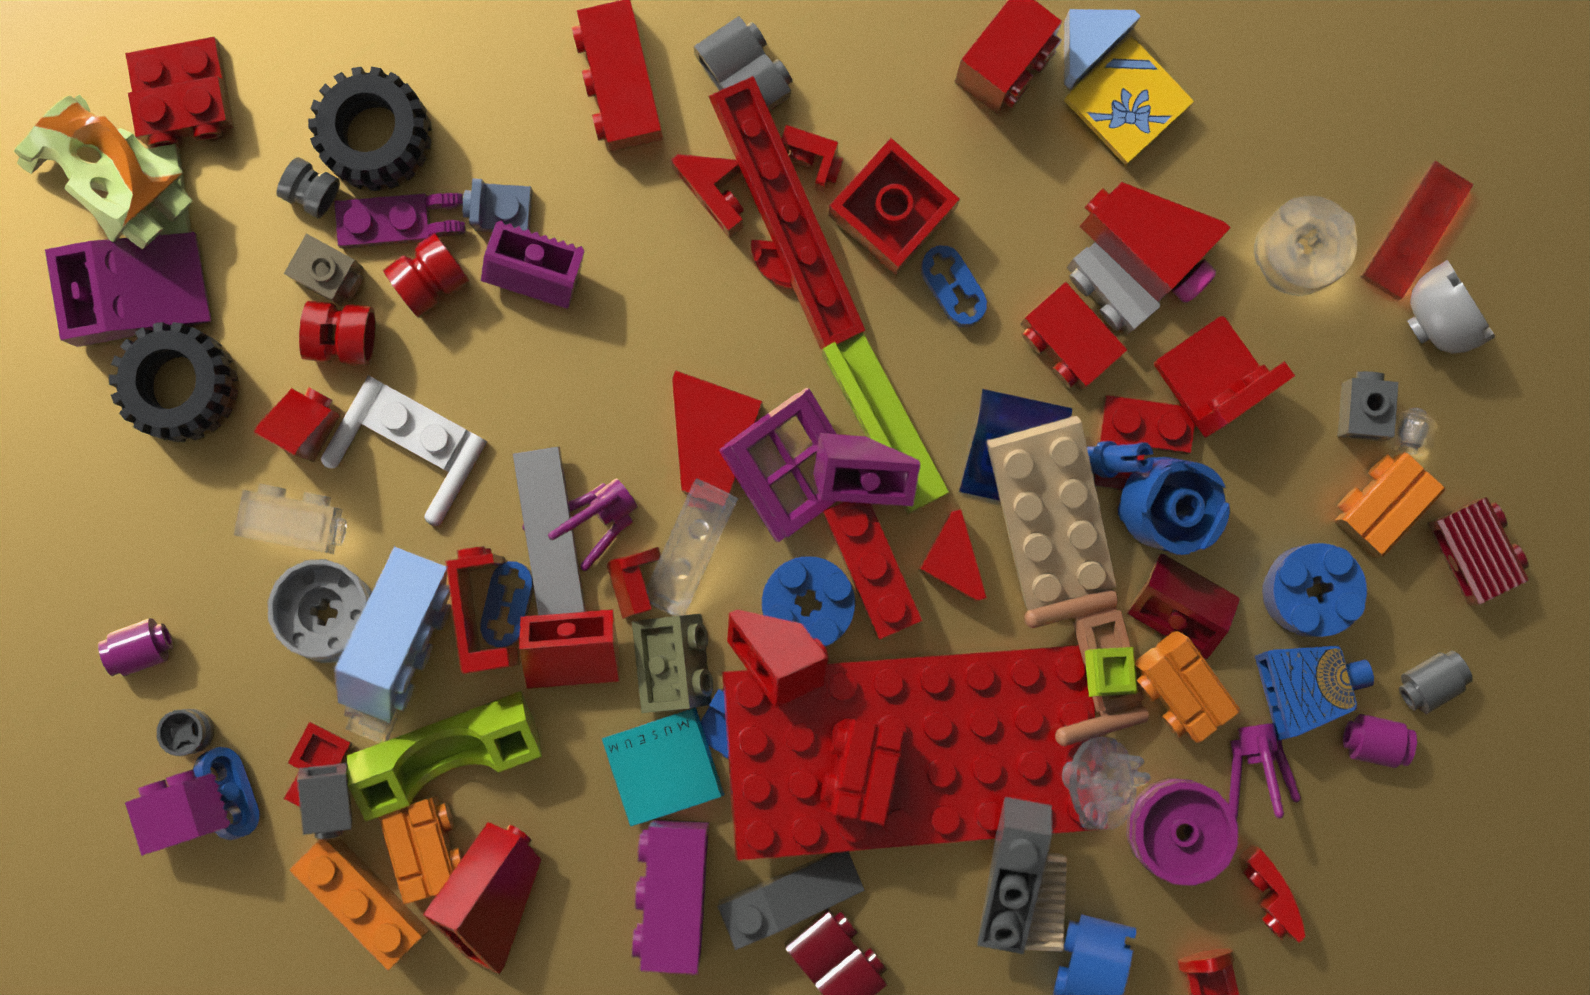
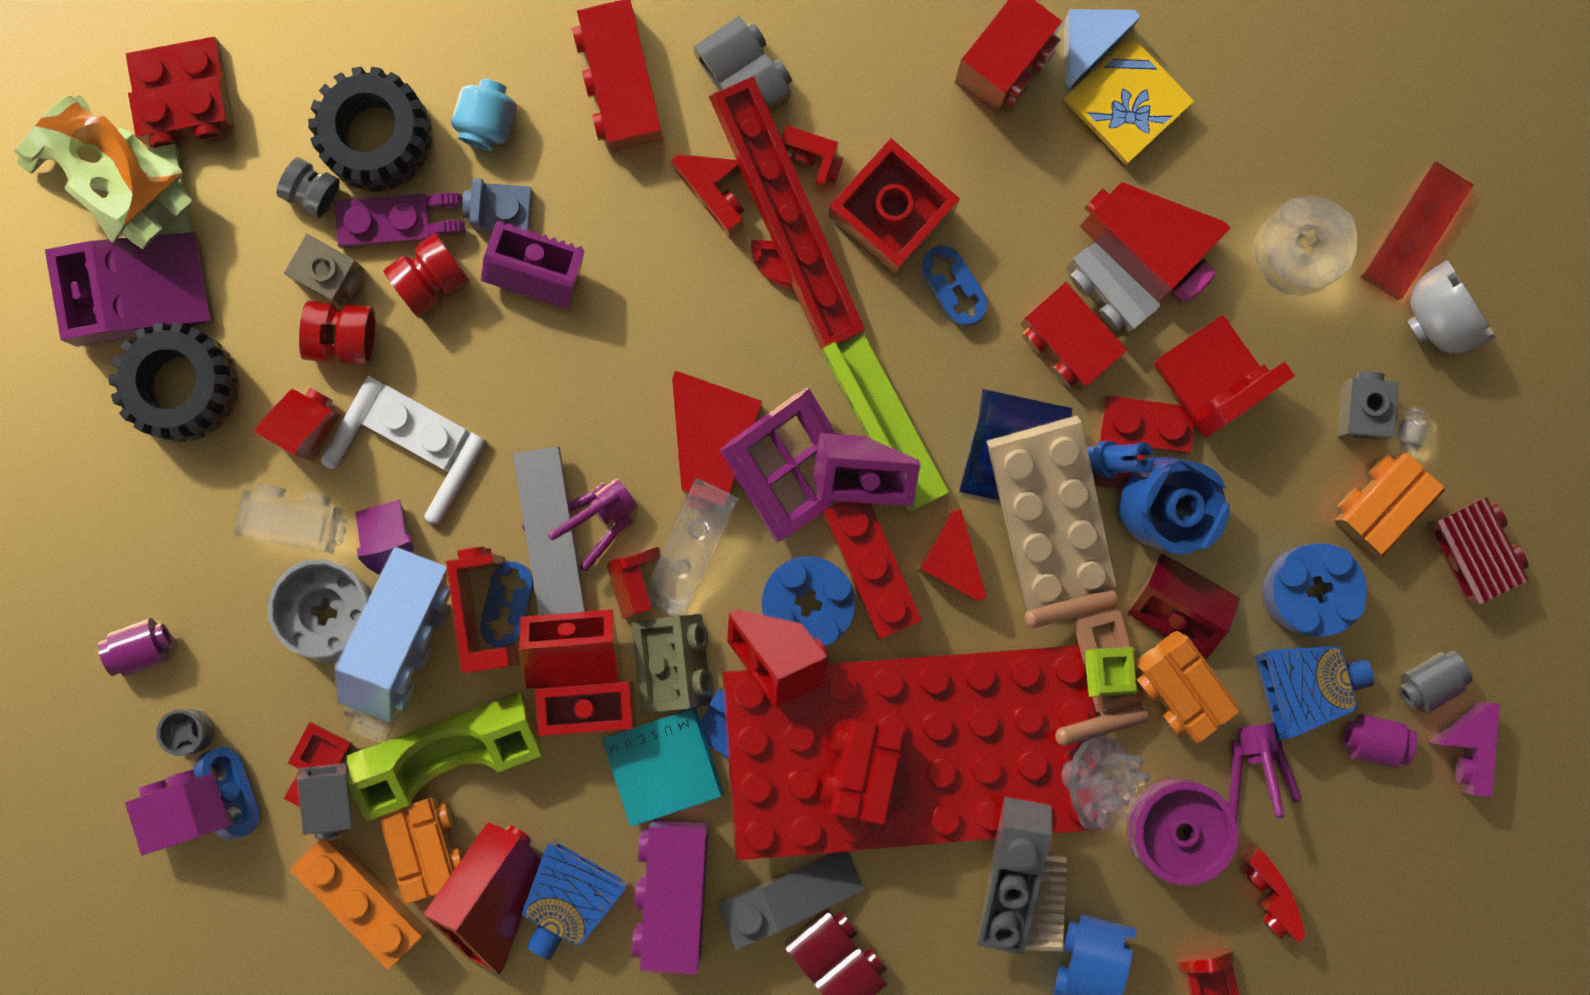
none -> magenta tile [355,499,413,575]
none -> medium azure head [451,79,517,150]
none -> blue torso [522,839,629,960]
none -> red brick [535,681,636,736]
none -> magenta slope [1429,702,1500,797]

